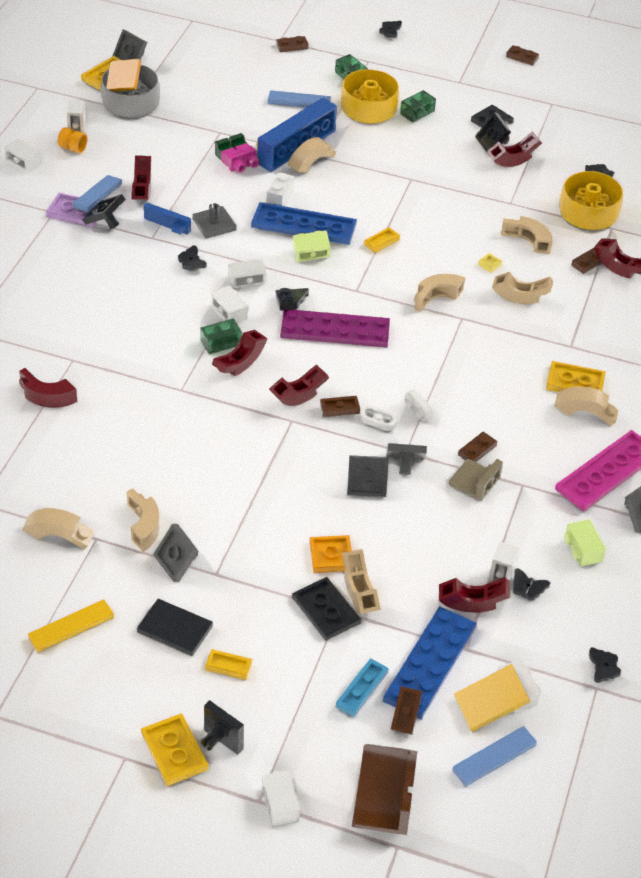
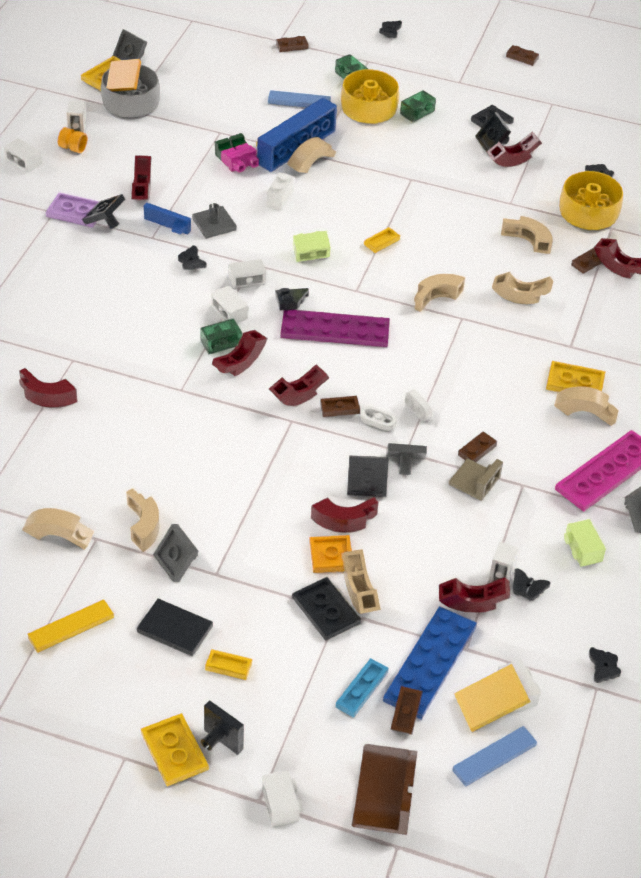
medium blue tile [73,175,122,212] -> none
blue plate [251,202,357,245] -> none
light yellow tile [478,253,502,273] -> none
none -> dark red arch [311,497,379,533]

